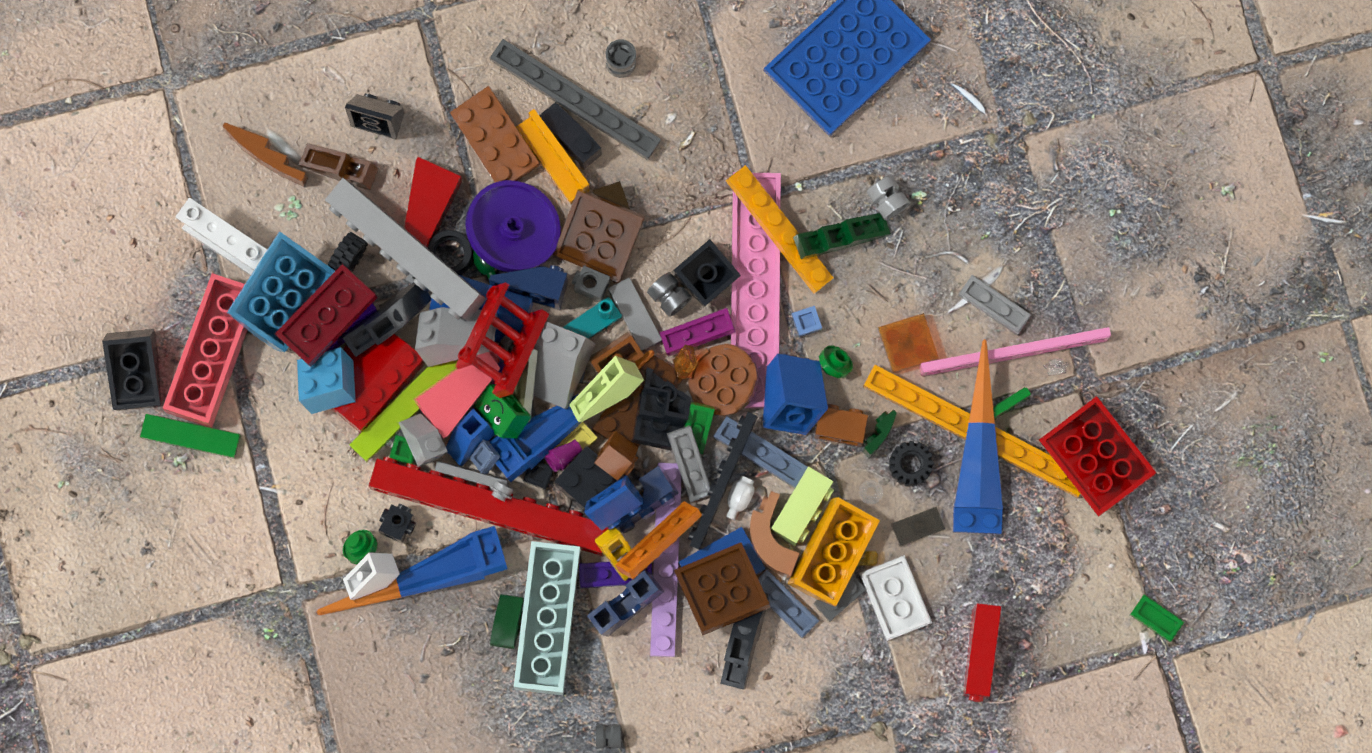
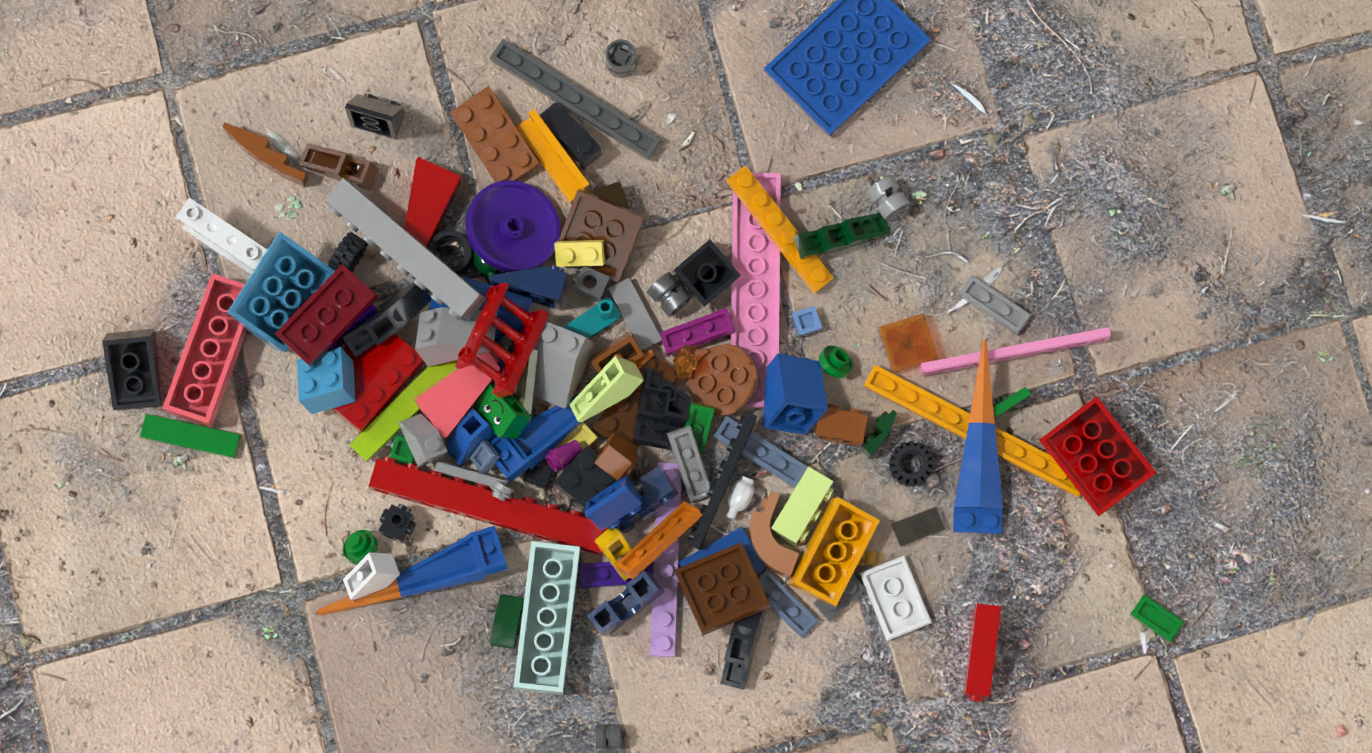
none -> light yellow plate [554,240,605,267]

